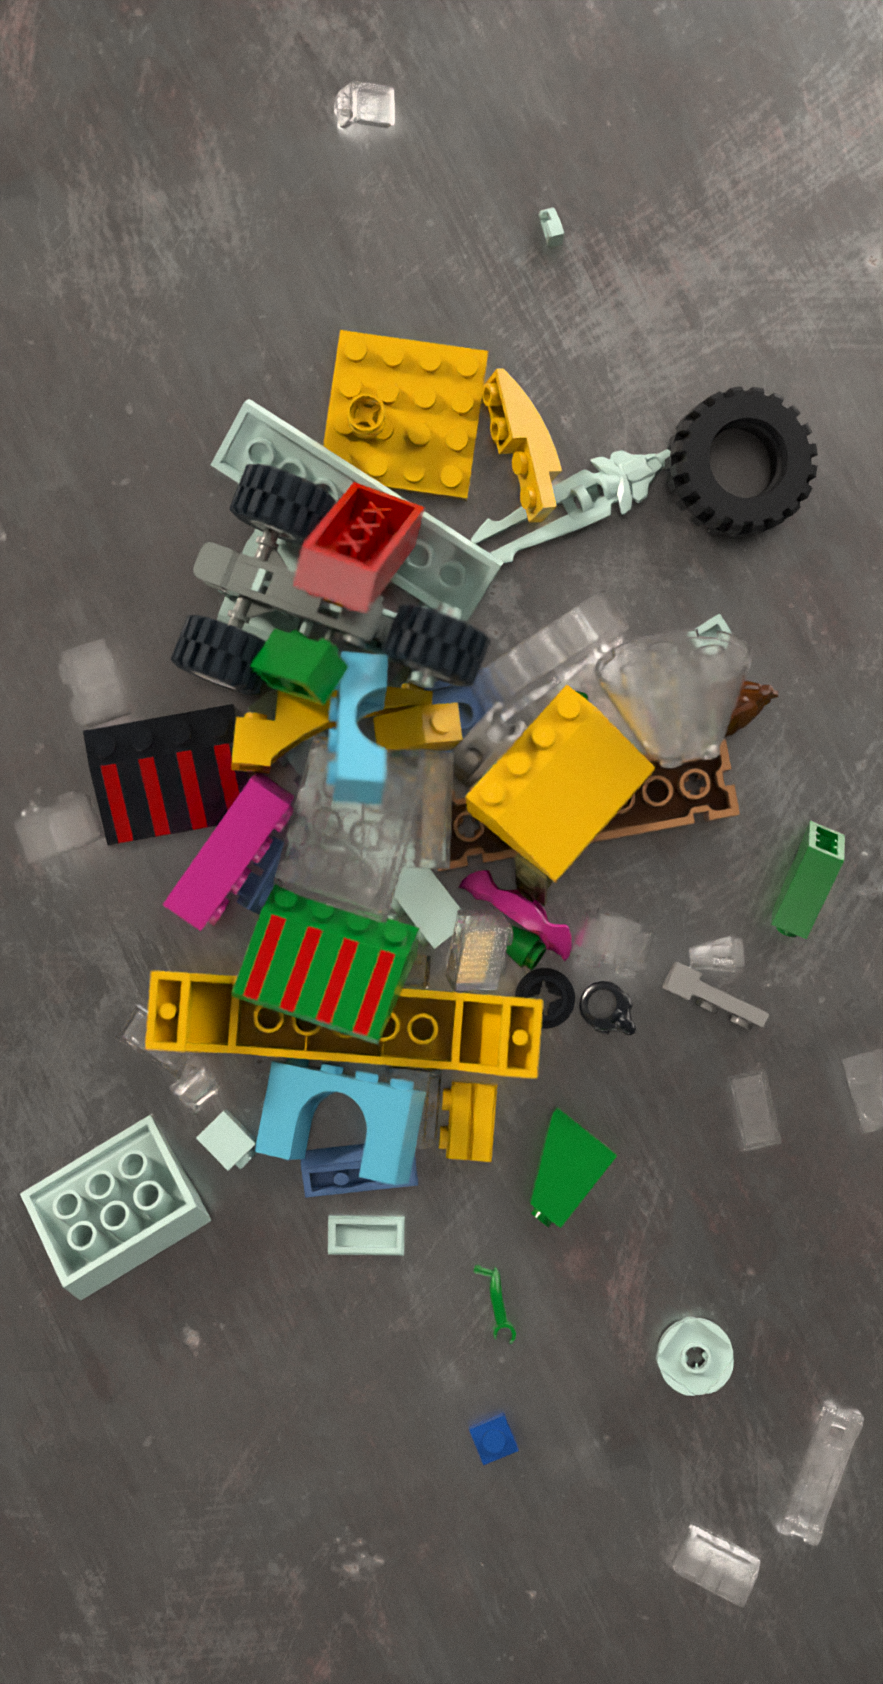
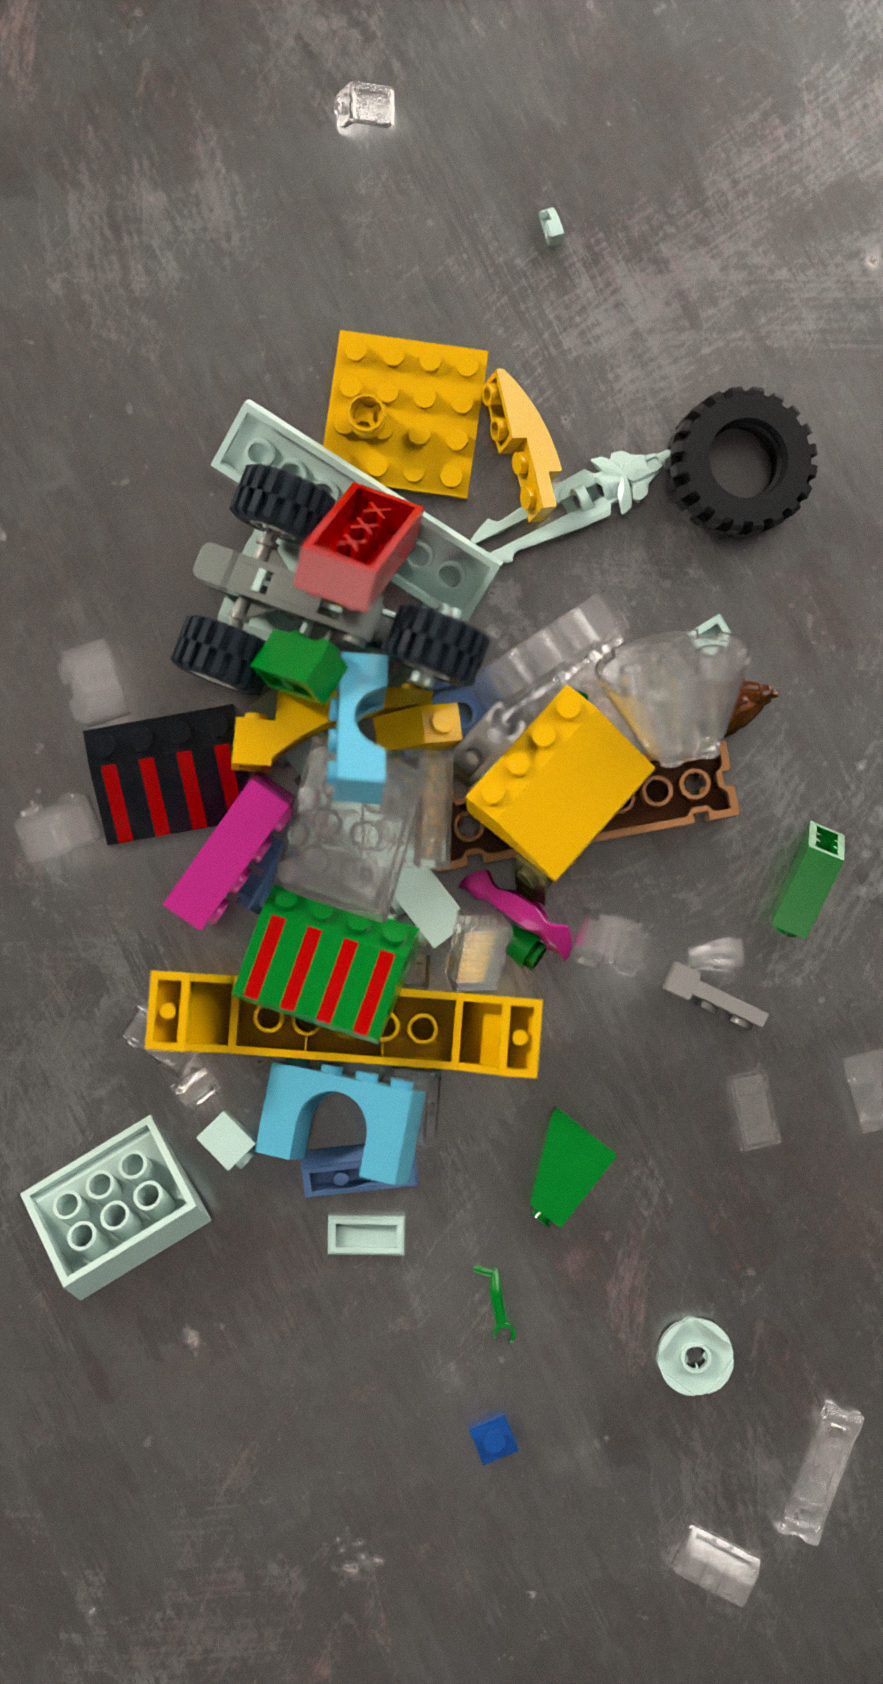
yellow brick [439,1080,498,1162] -> none
black gear [515,968,575,1029] -> none
black piece [579,981,636,1036] -> none

